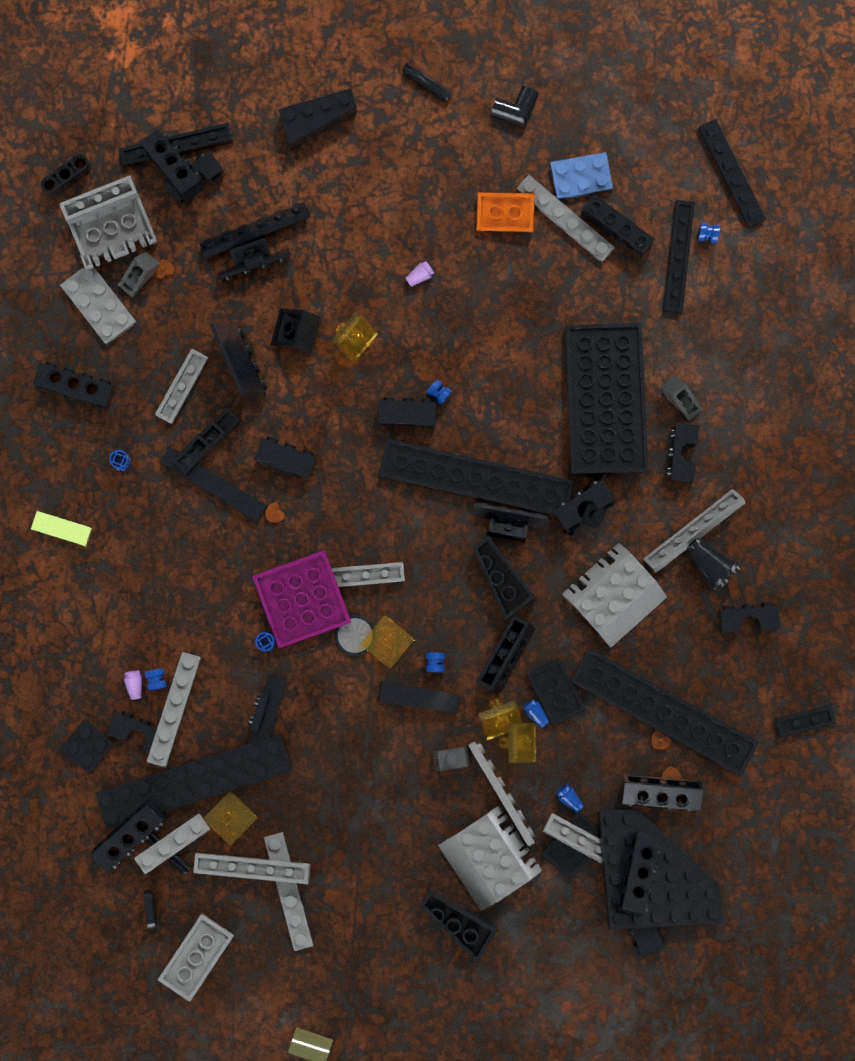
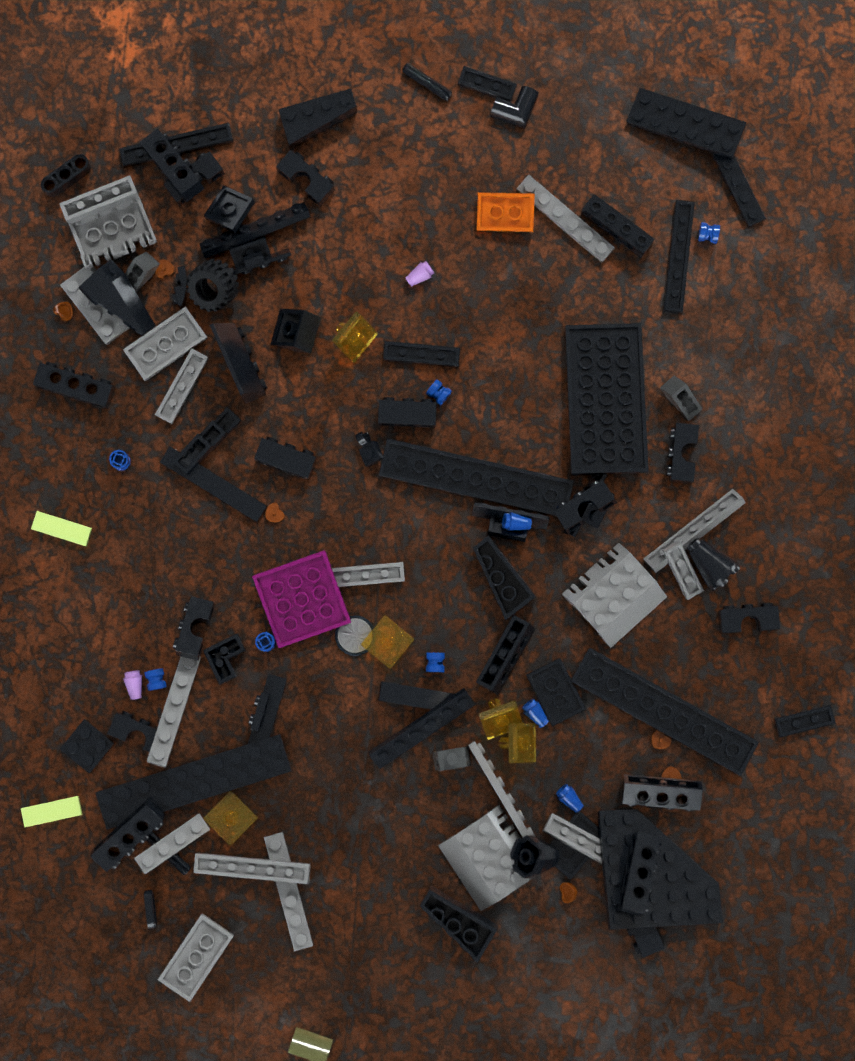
medium blue plate [550,152,613,200] -> none
none -> yellowish green tile [21,796,83,828]
none -> dark orange piece [53,302,73,322]
none -> black wedge [79,260,156,336]
none -> light grey plate [123,306,208,382]
none -> black slope [172,266,188,309]
none -> black arch [173,596,214,661]
none -> black tyre [186,259,239,312]
none -> black brick [203,633,246,685]
none -> black plate [204,185,255,233]
none -> black arch [276,150,335,207]
none -> black plate [355,432,384,467]
none -> black plate [368,688,476,769]
none -> black tile [383,341,460,368]
none -> black tile [458,66,517,102]
none -> blue cone [502,512,532,531]
none -> black cone [510,835,560,878]
none -> dark orange piece [560,882,577,903]
none -> black plate [626,88,747,159]
none -> light grey tile [662,541,704,600]

